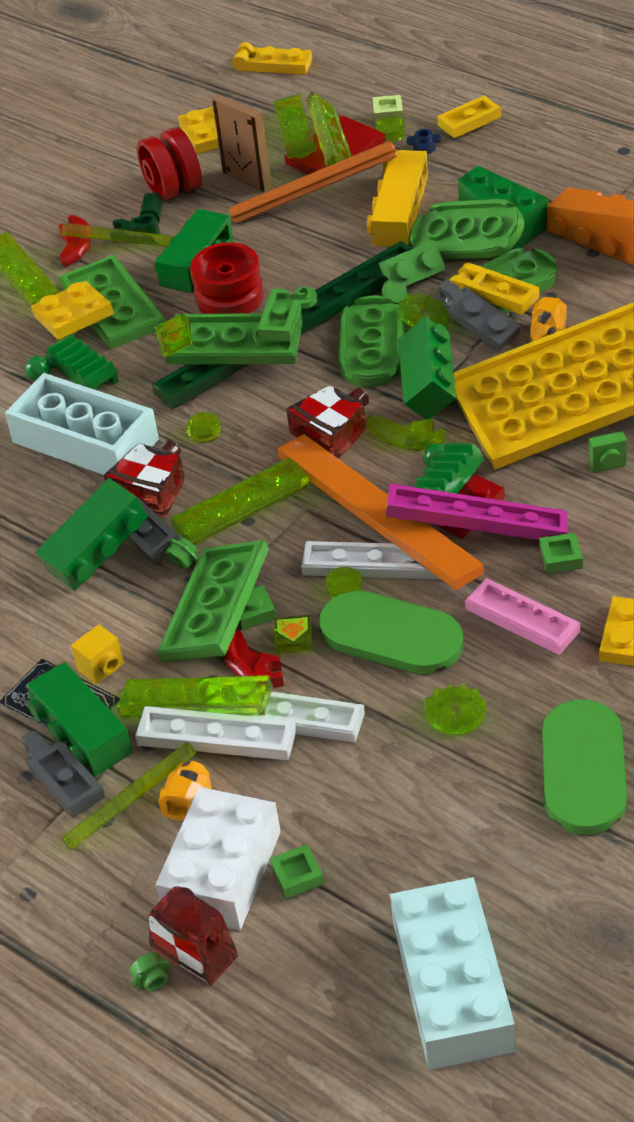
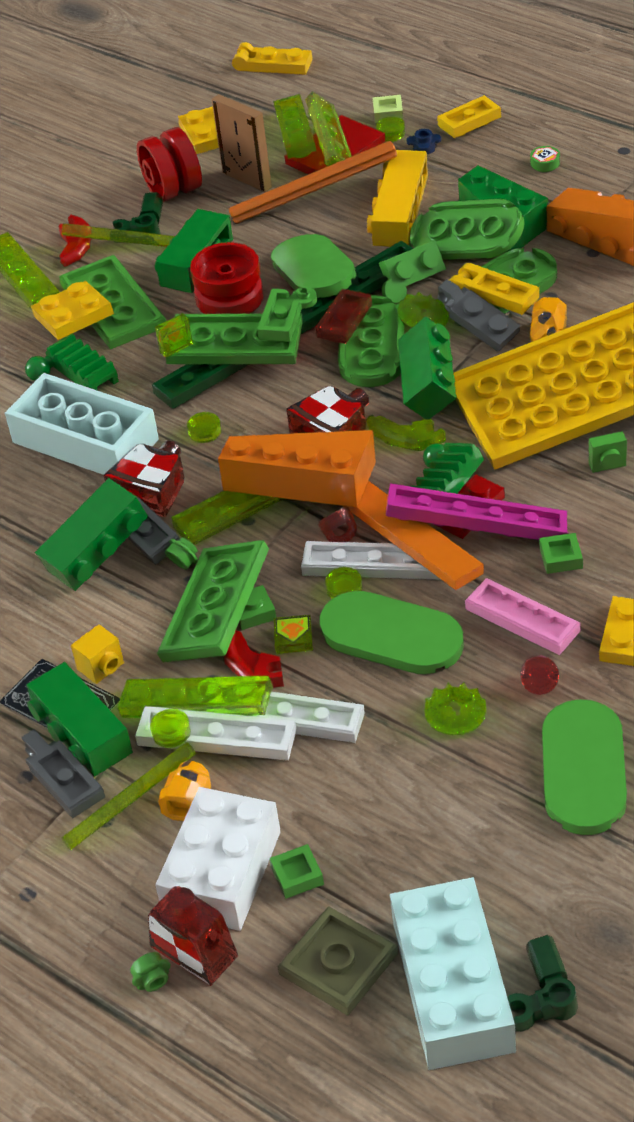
none -> clear neon green tile [150,709,191,748]
none -> orange wedge [218,430,376,508]
none -> bright green tile [271,234,356,298]
none -> olive tile [278,906,398,1016]
none -> clear red plate [316,289,372,344]
none -> clear red tile [317,506,357,542]
none -> dark green bar [507,935,578,1032]
none -> clear red tile [520,655,559,695]
none -> tile [530,146,560,172]

